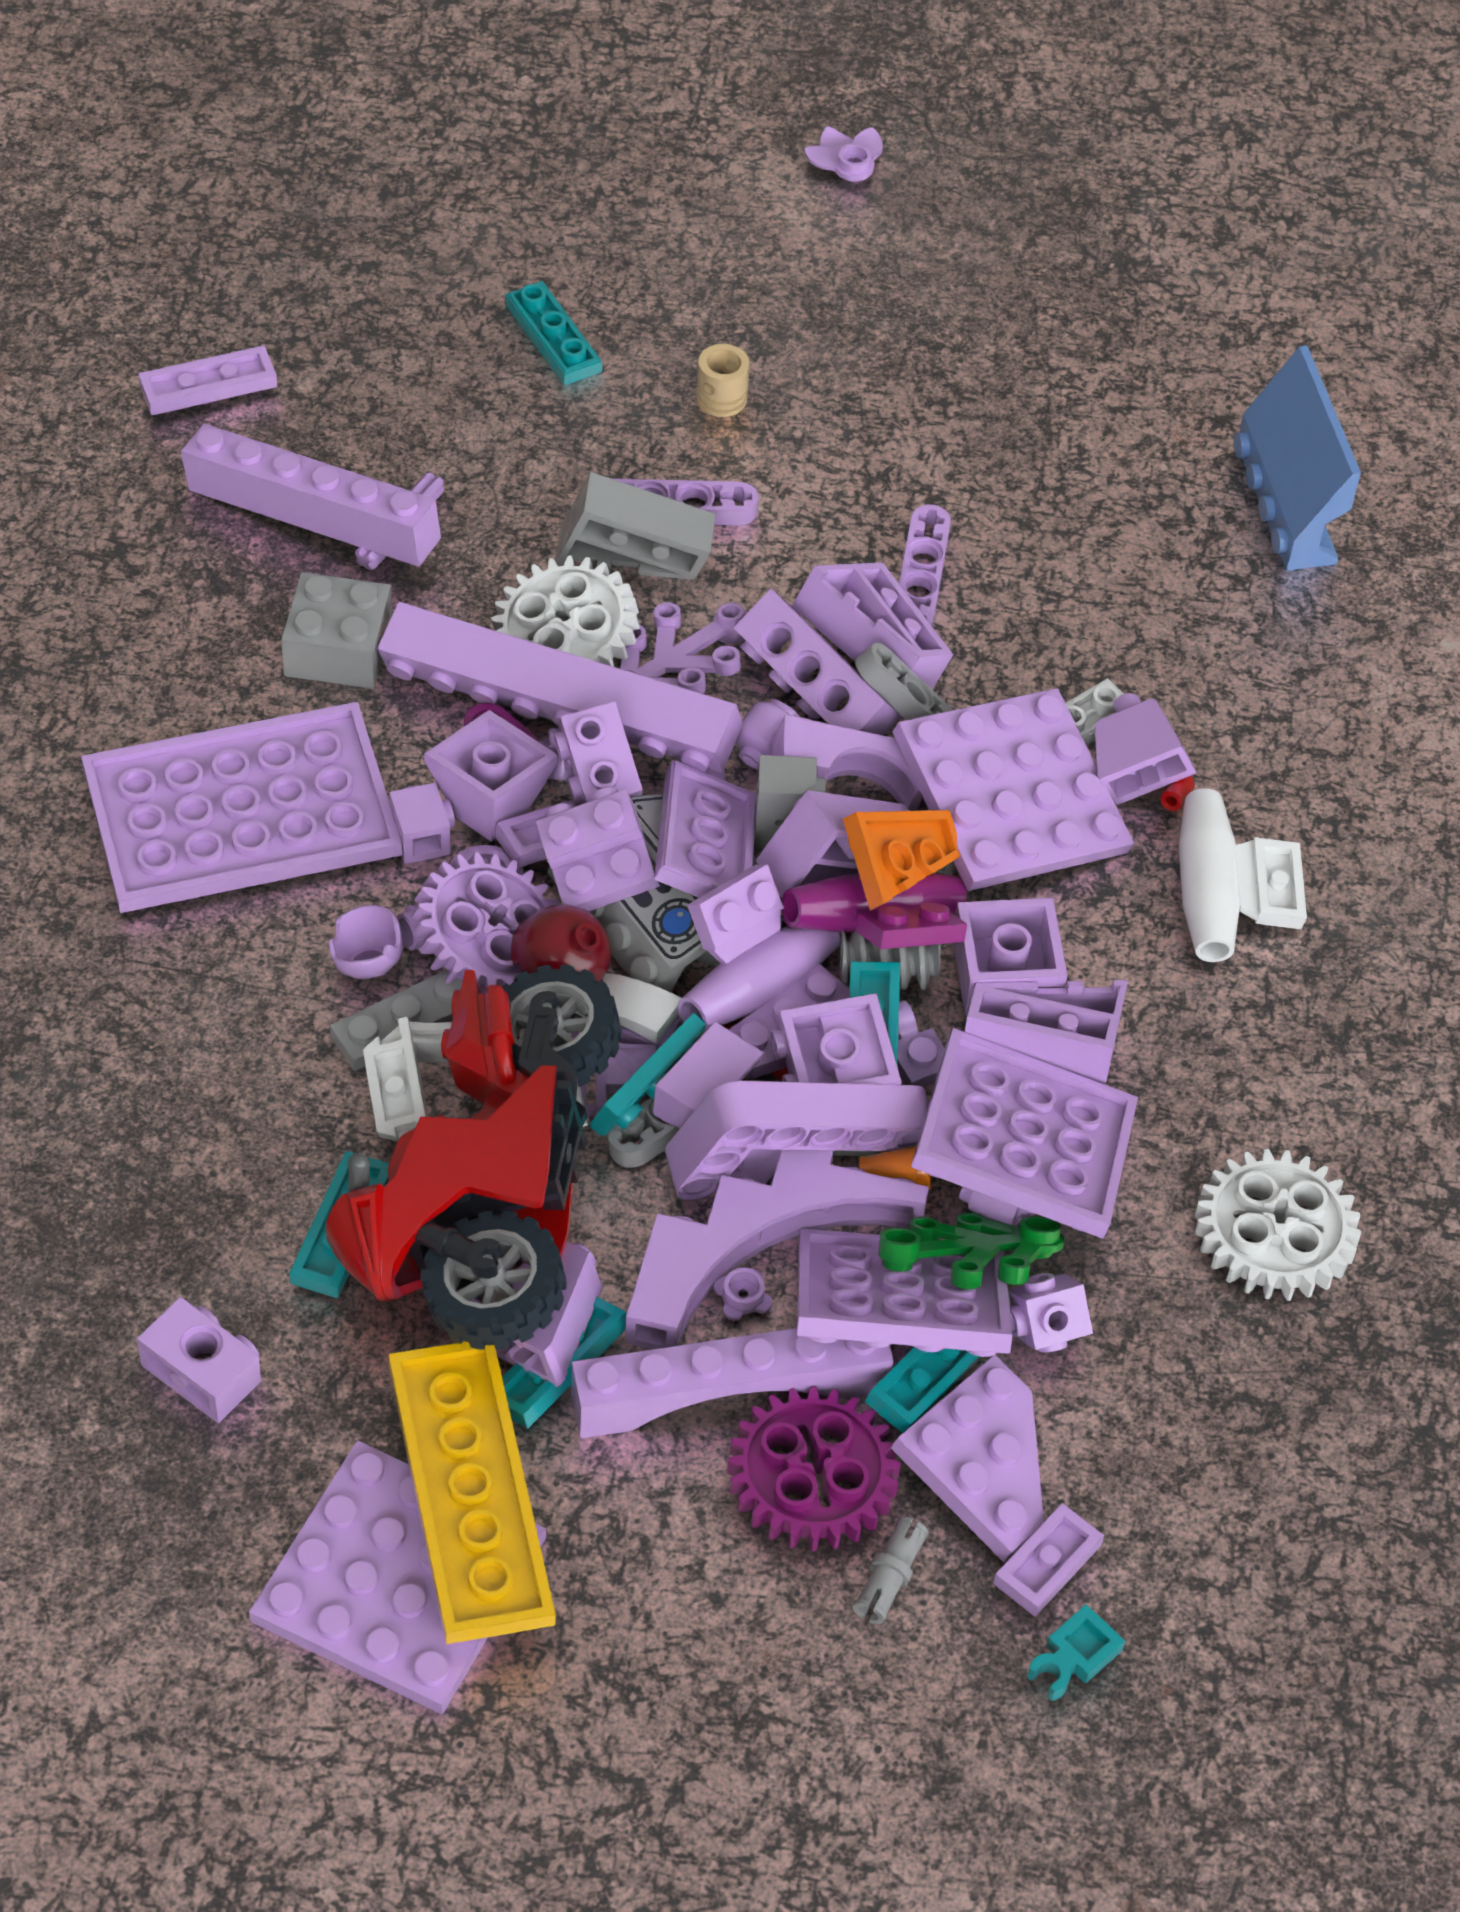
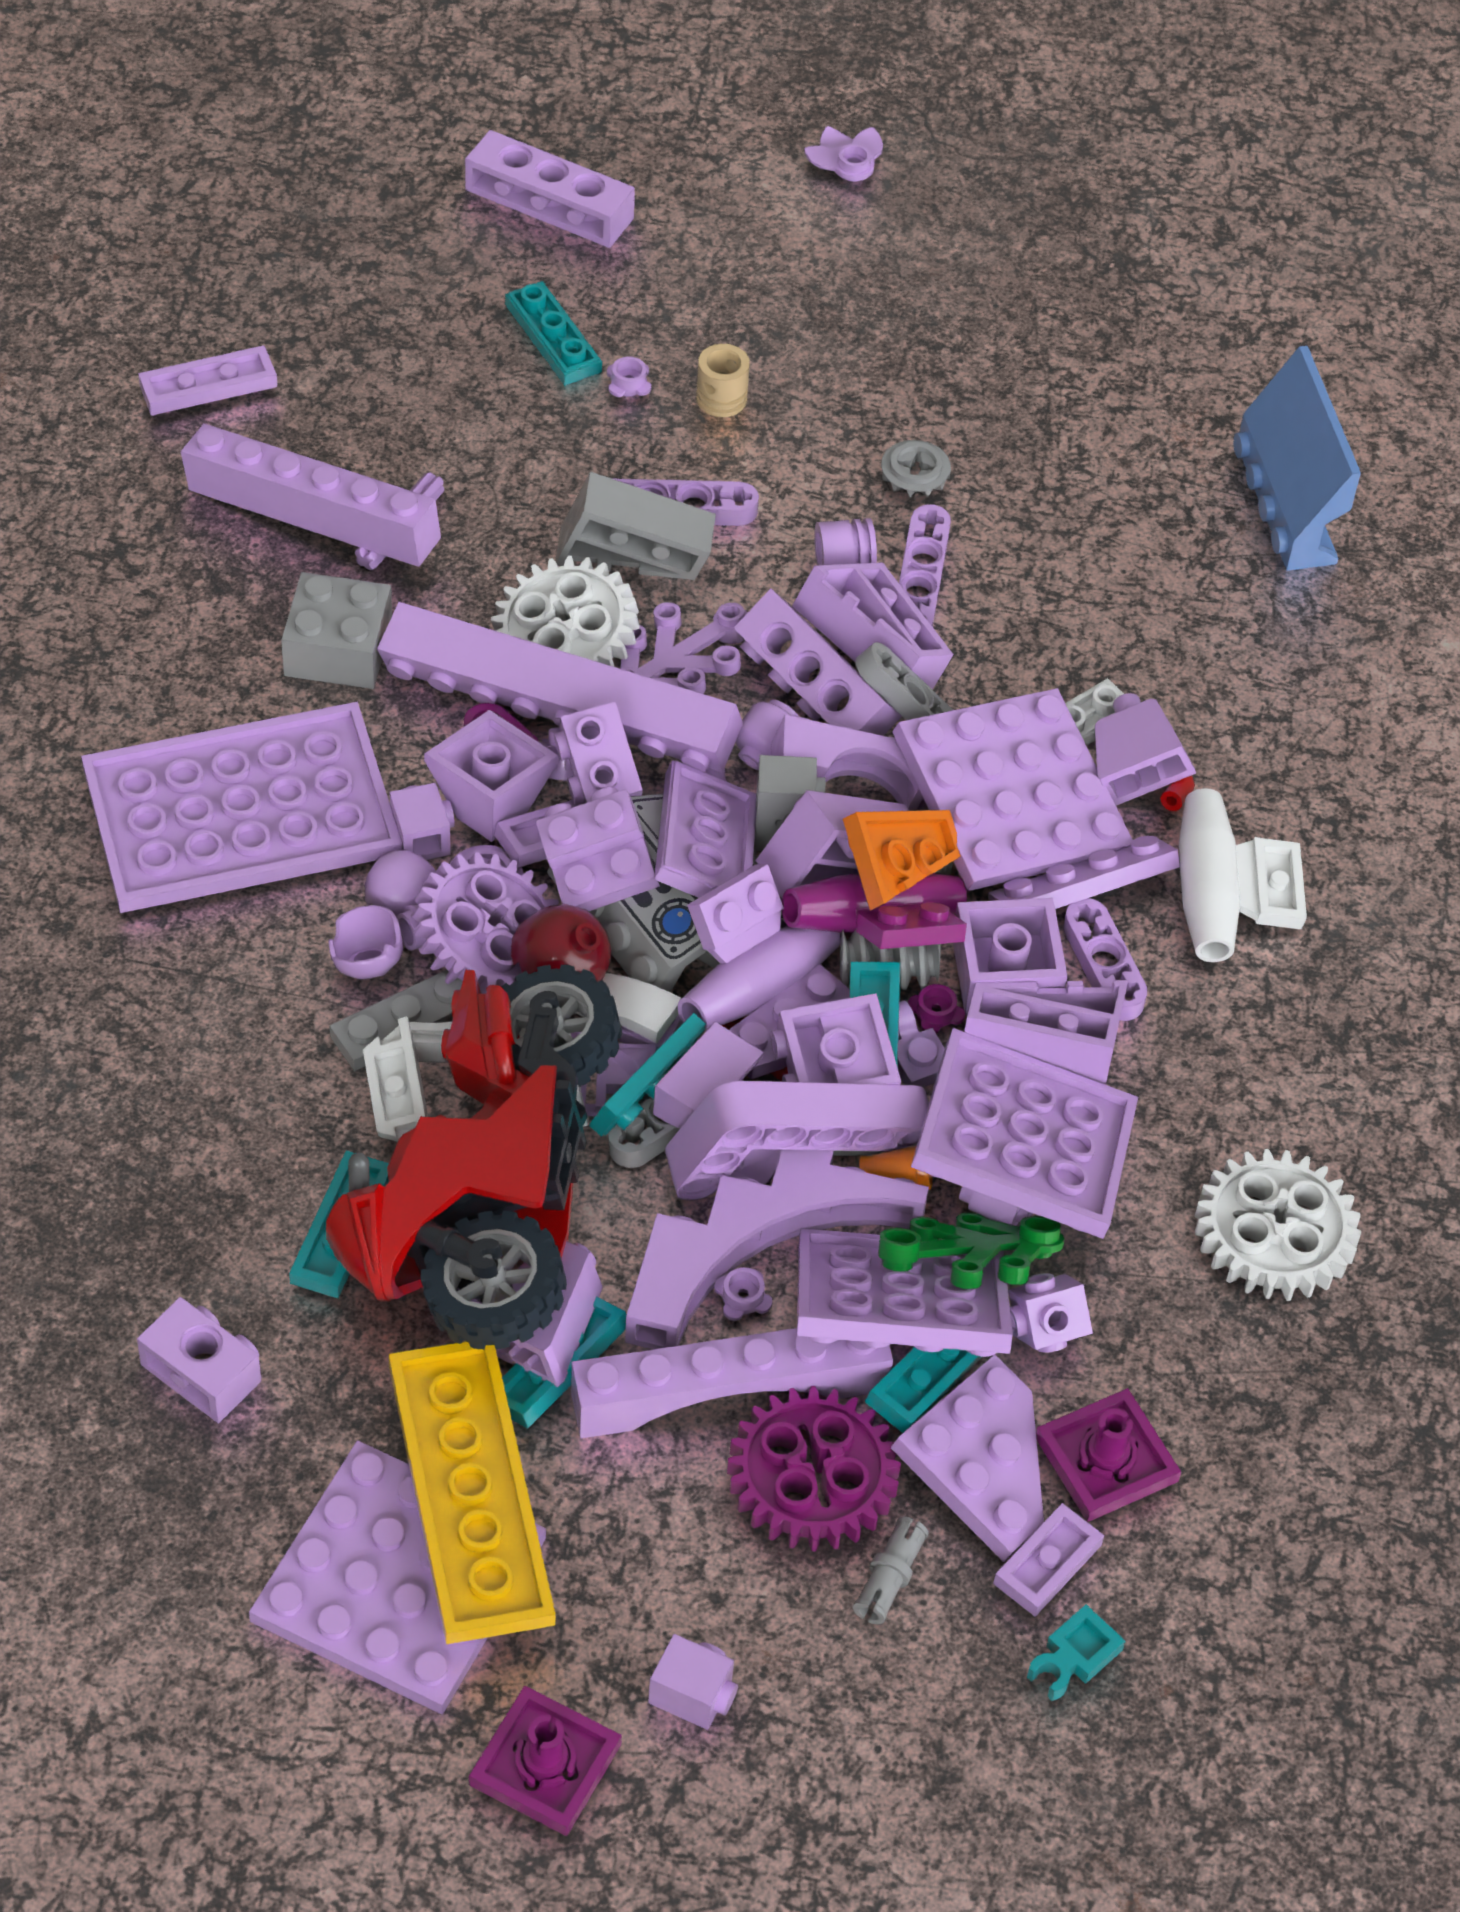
none -> lavender hair [365,850,436,918]
none -> lavender brick [465,130,635,248]
none -> magenta plate [468,1685,622,1837]
none -> lavender plate [607,357,651,397]
none -> lavender brick [648,1634,738,1730]
none -> lavender piece [814,518,877,565]
none -> light grey gear [881,440,951,497]
none -> magenta plate [908,984,965,1034]
none -> lavender plate [988,836,1180,909]
none -> magenta plate [1036,1388,1181,1522]
none -> lavender beam [1063,898,1147,1021]

